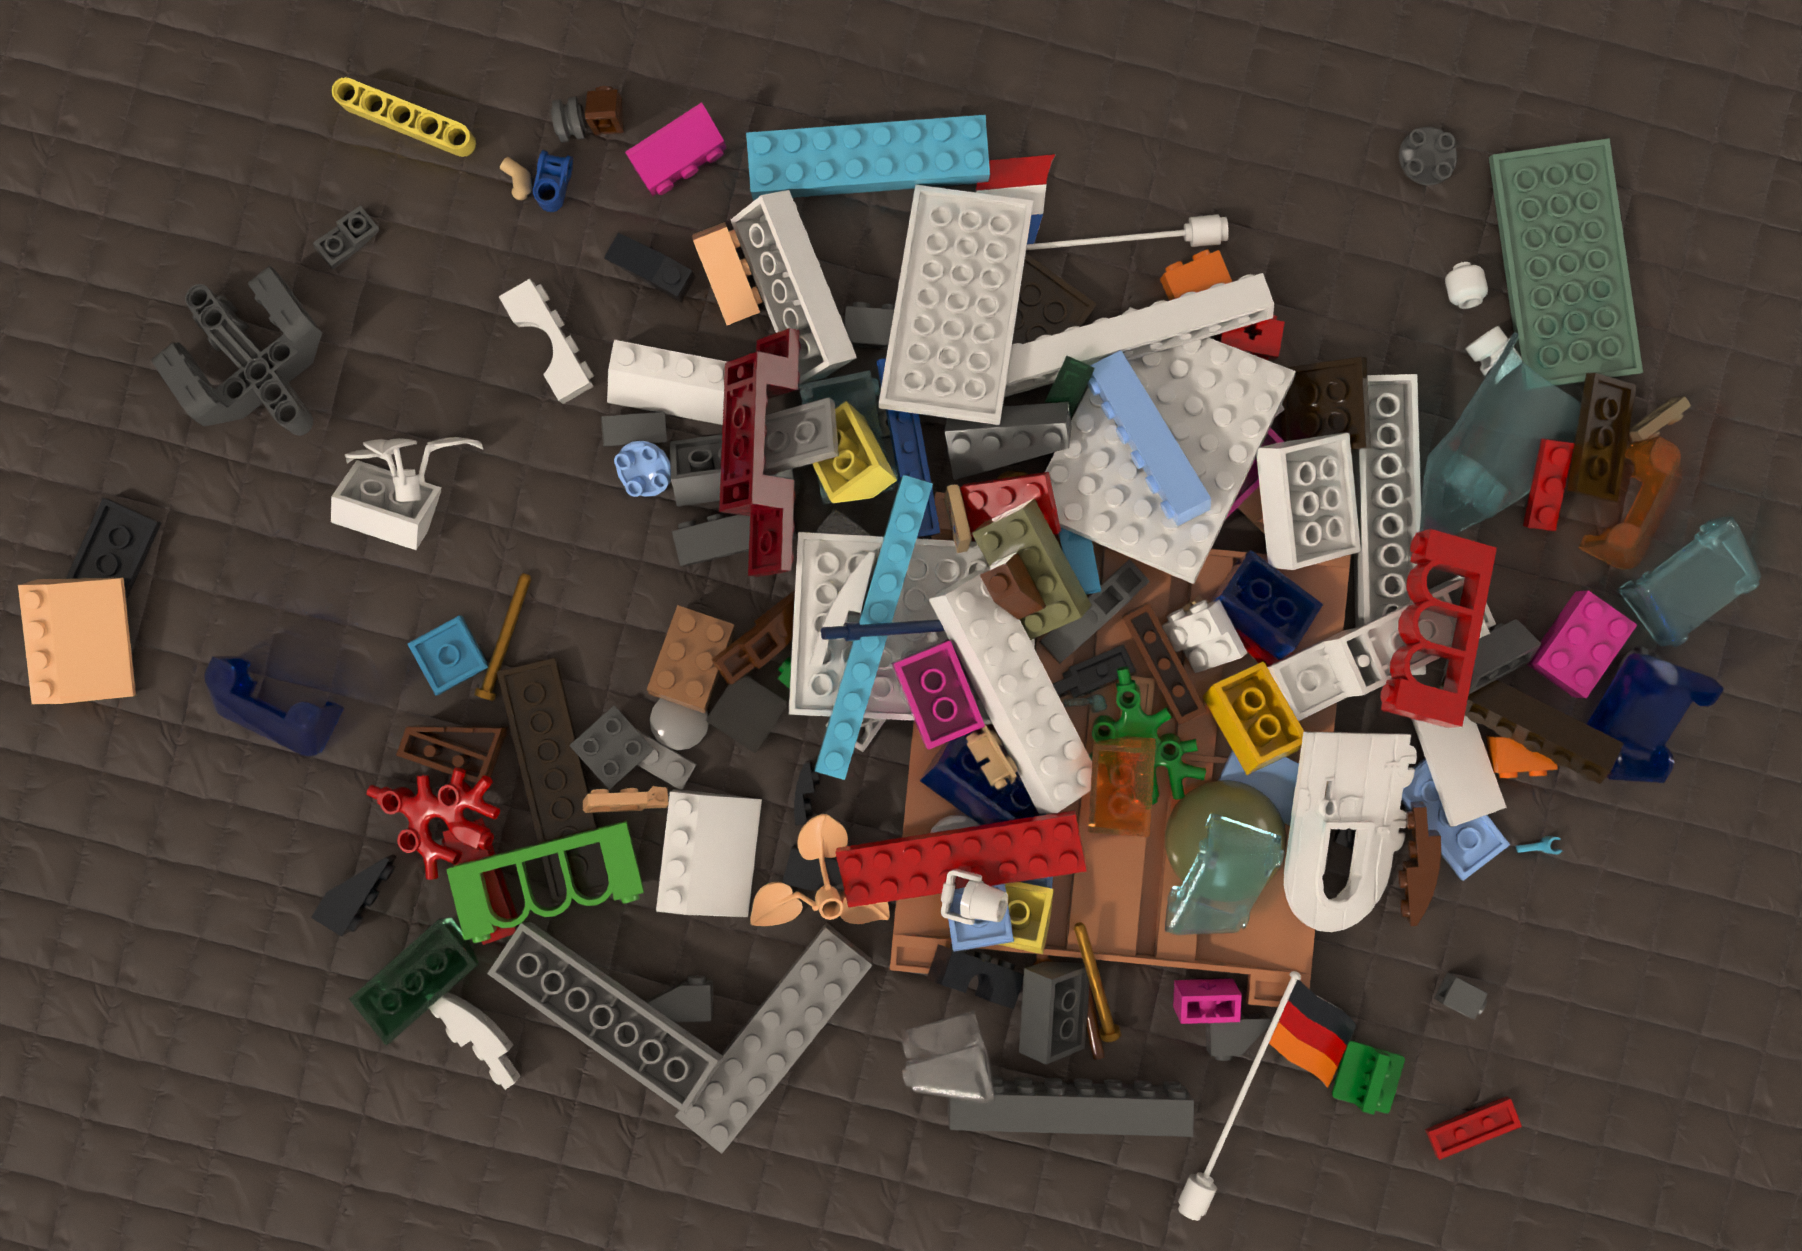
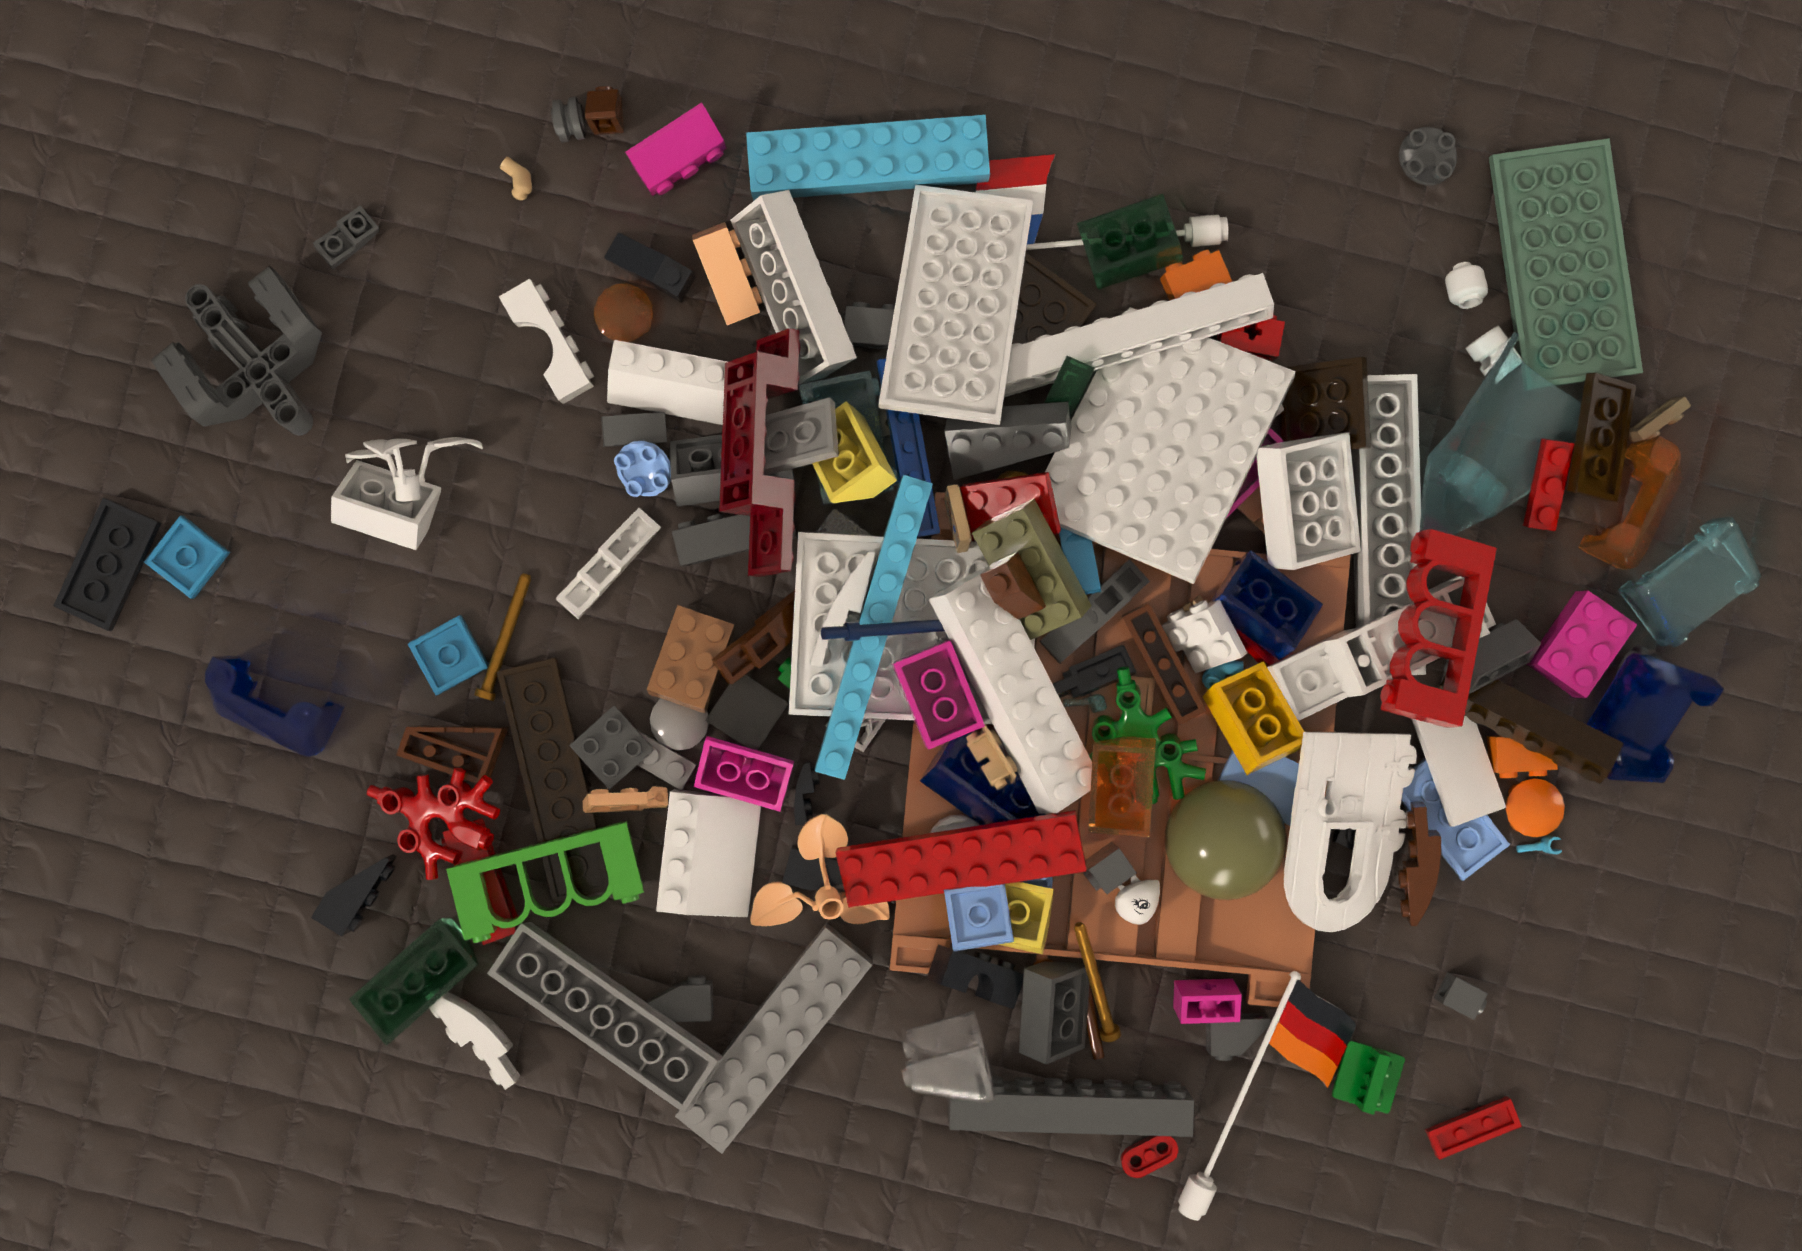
light nougat slope [18,578,136,704] -> none
light yellow beam [332,77,476,157] -> none
blue piece [533,150,573,212] -> none
white piece [941,869,1008,925] -> none
light blue brick [1087,350,1211,526] -> none
clear light blue windscreen [1165,813,1284,935] -> none
none -> dark azure tile [144,515,231,599]
none -> white slope [556,508,661,619]
none -> clear orange dish [594,284,653,342]
none -> dark pink slope [694,736,794,812]
none -> clear green slope [1077,194,1183,290]
none -> dark grey brick [1083,842,1137,894]
none -> white piece [1115,875,1160,925]
none -> red plate [1121,1136,1178,1178]
none -> medium azure arm [1202,661,1244,689]
none -> orange dish [1505,778,1565,837]

